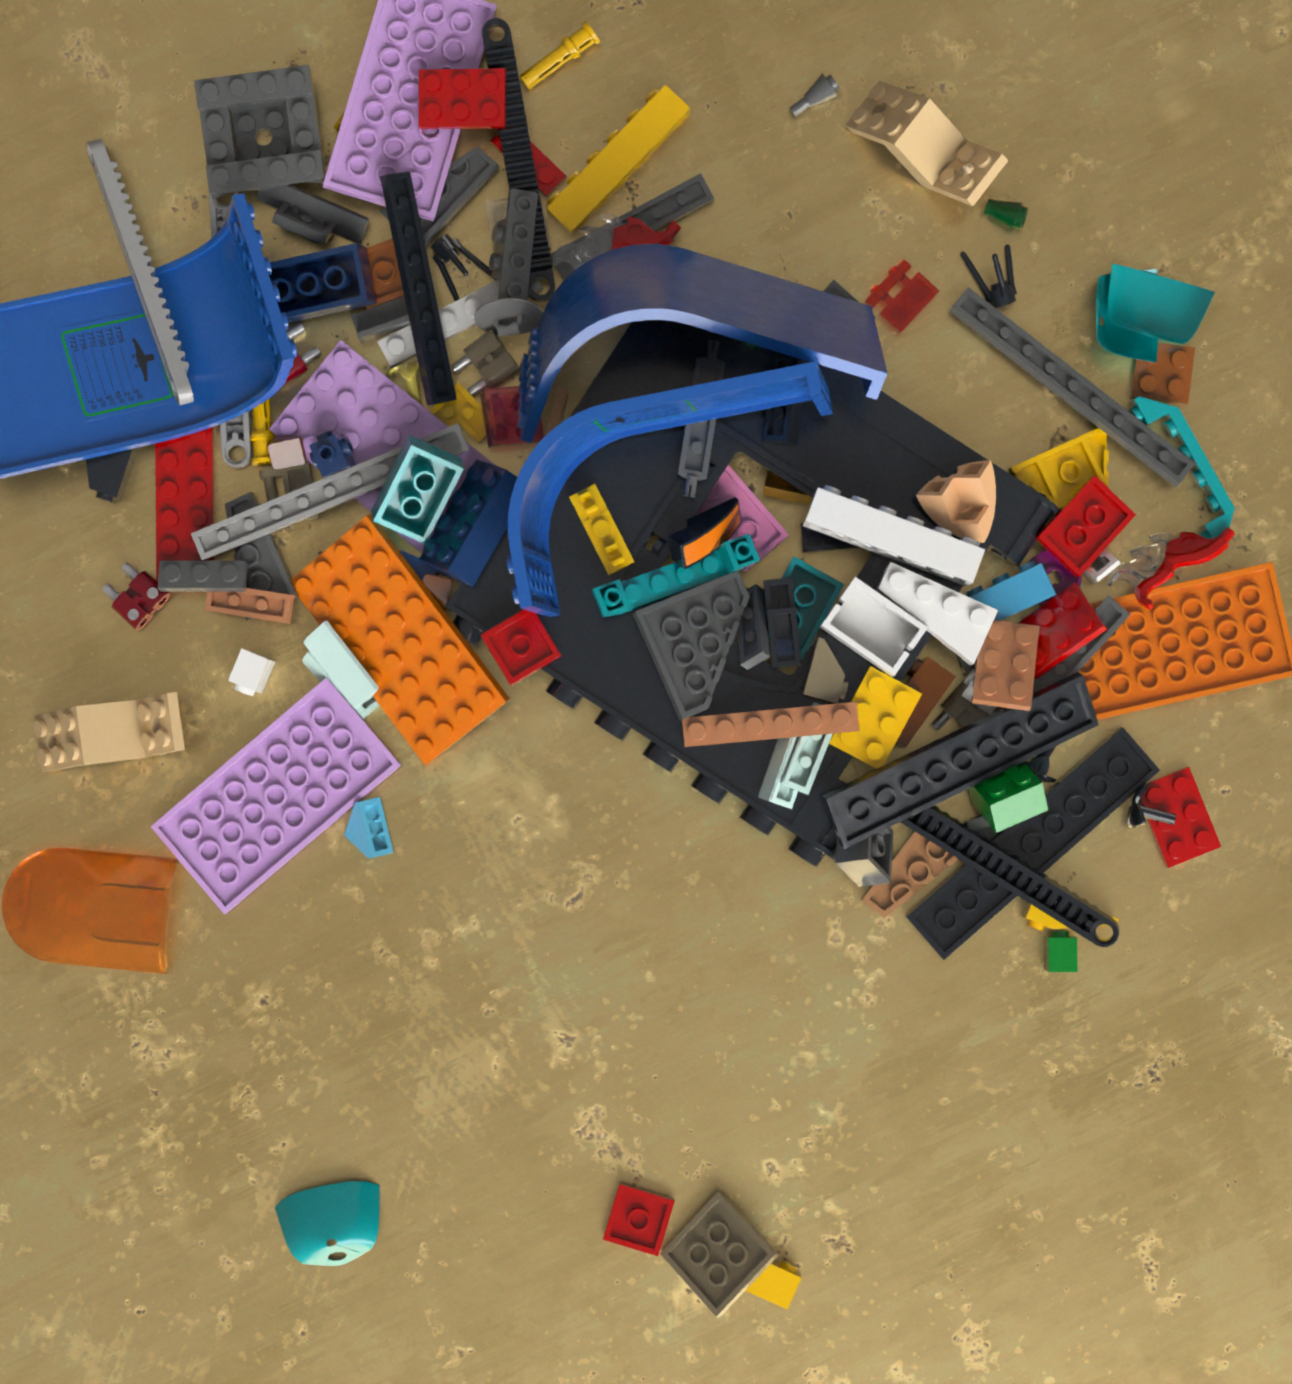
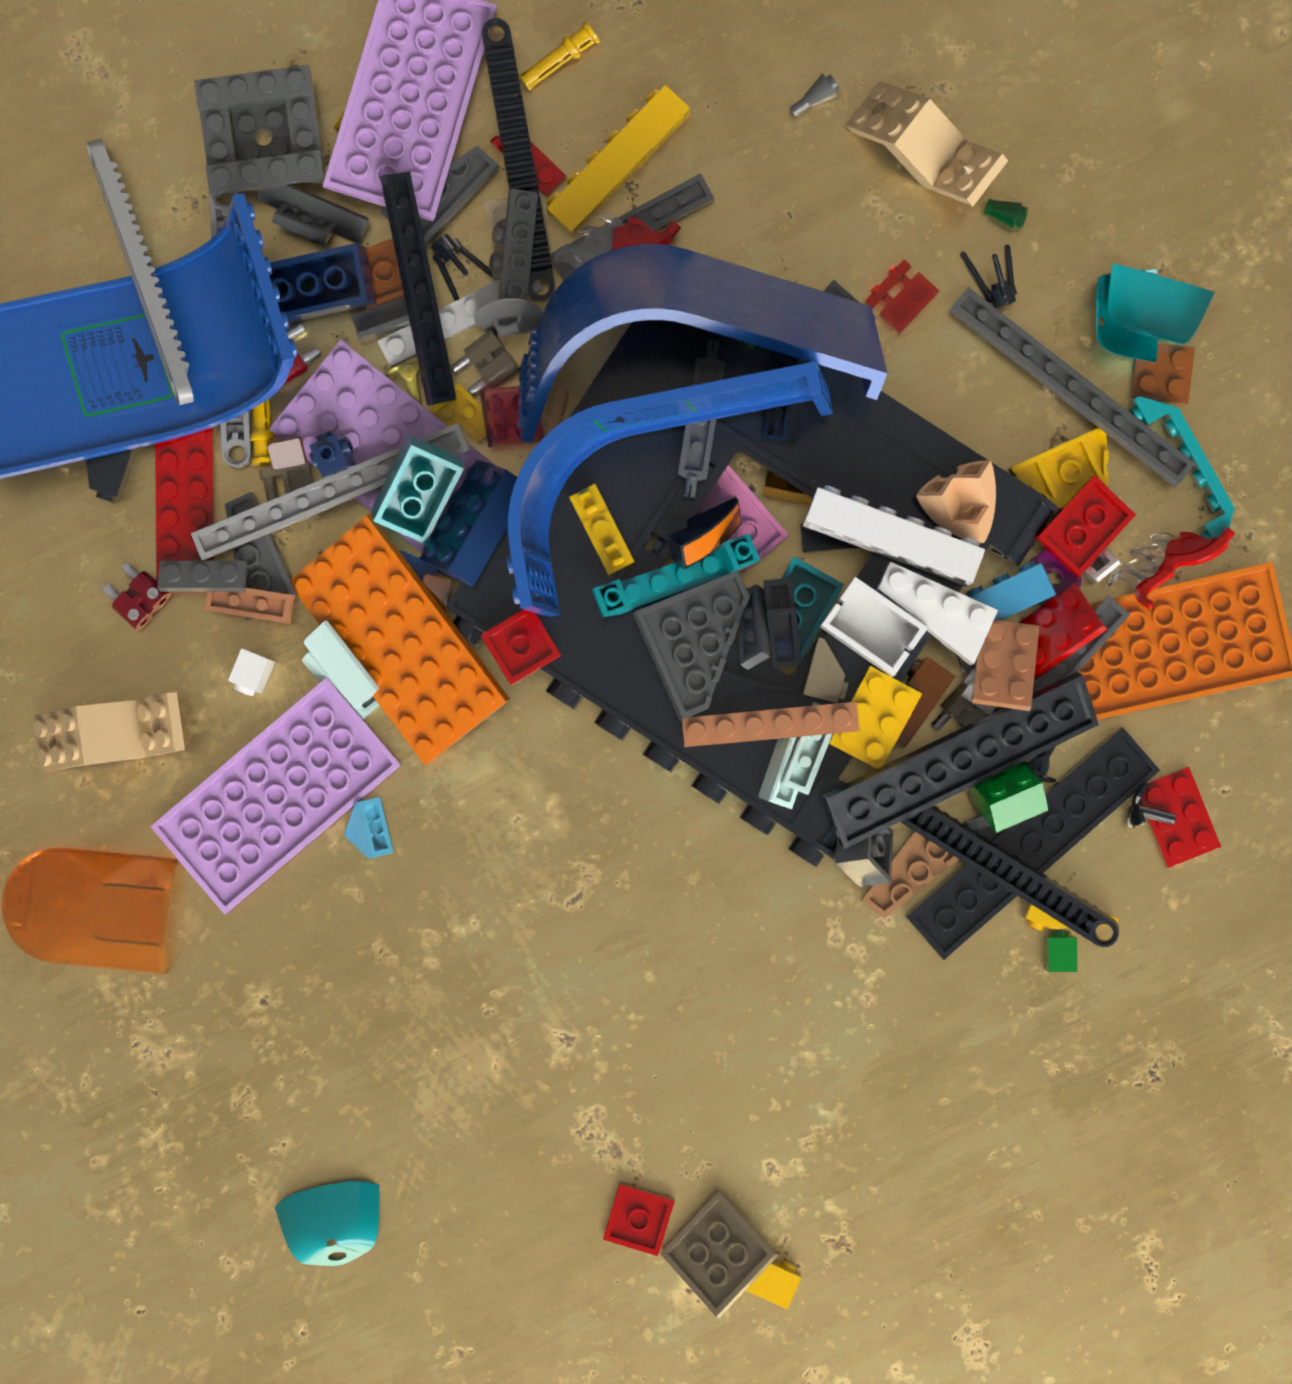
red plate [419,68,506,129] -> none

